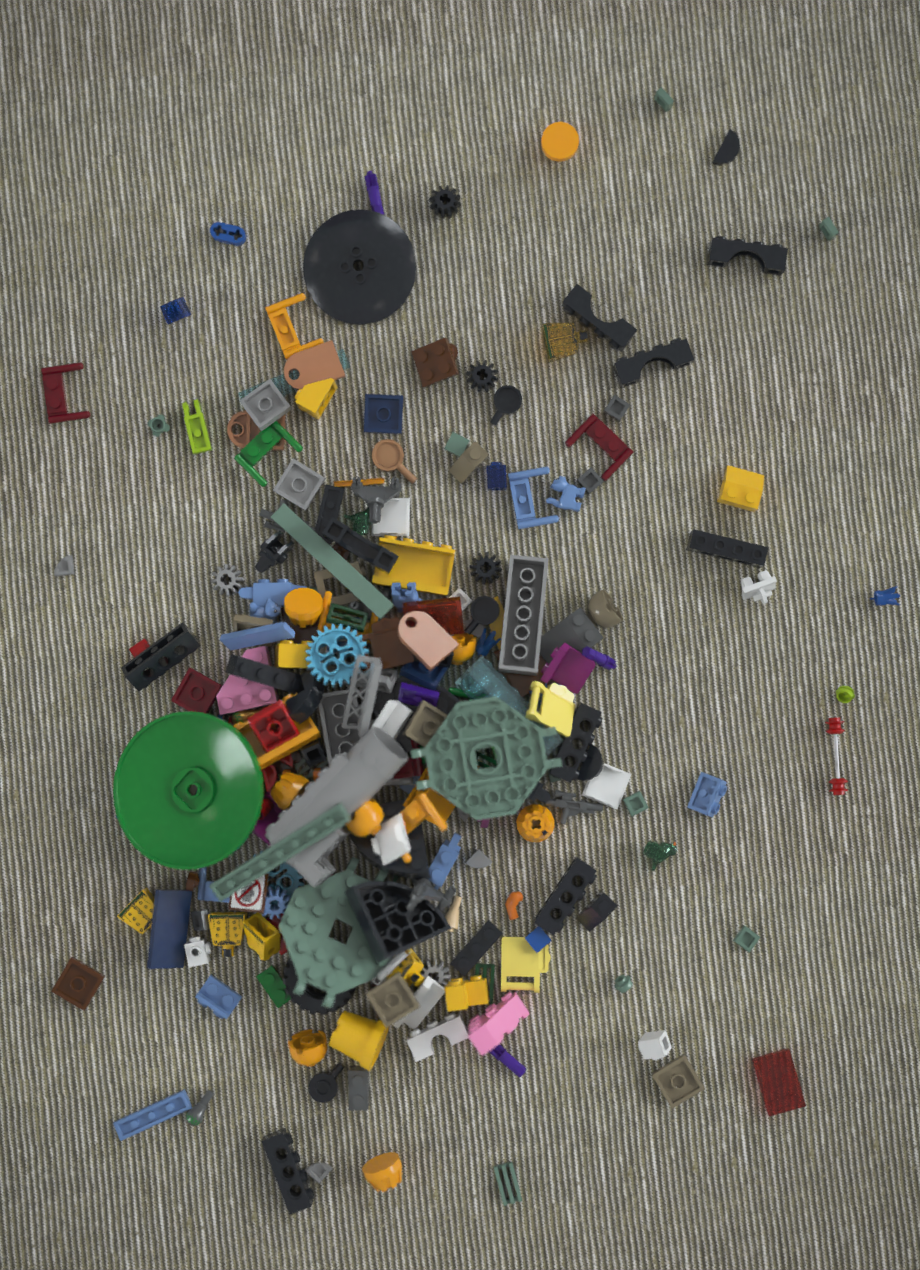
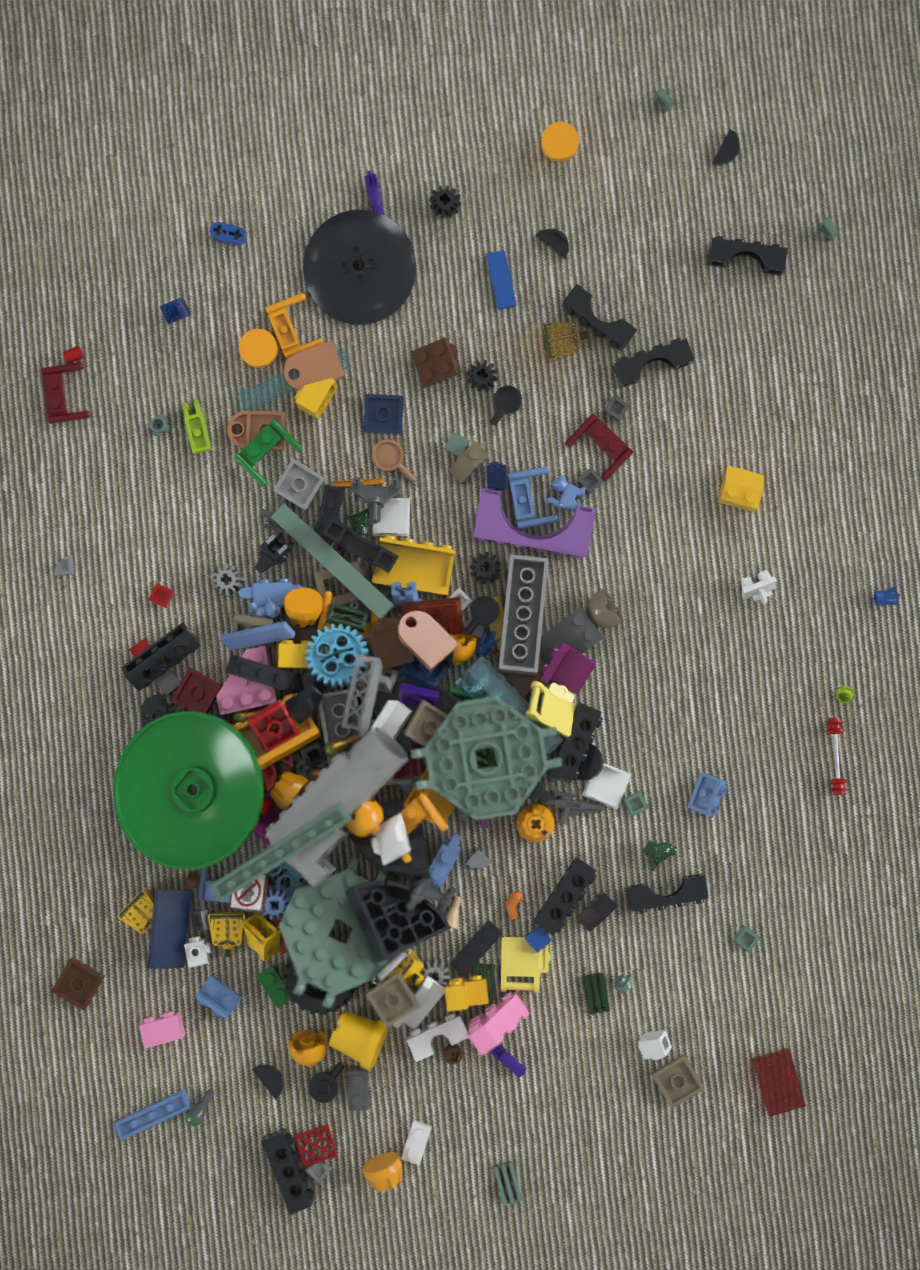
light grey plate [240,379,292,431] -> none
dark purple piece [582,646,617,670] -> none
black brick [686,529,769,568] -> none
none -> red hinge [63,345,84,364]
none -> bright pink brick [139,1011,185,1049]
none -> black hinge [140,694,185,727]
none -> red plate [148,583,175,609]
none -> dark grey tile [155,669,181,696]
none -> light orange piece [239,329,278,368]
none -> black tile [252,1064,284,1100]
none -> red window [295,1125,338,1167]
none -> pearl gold piece [324,733,360,758]
none -> white plate [401,1120,432,1165]
none -> reddish brown tile [442,1044,463,1065]
none -> medium lavender arch [473,488,596,559]
none -> blue tile [486,250,517,310]
none -> black tile [535,228,569,260]
none -> dark green tile [583,972,610,1015]
none -> black arch [626,874,709,914]

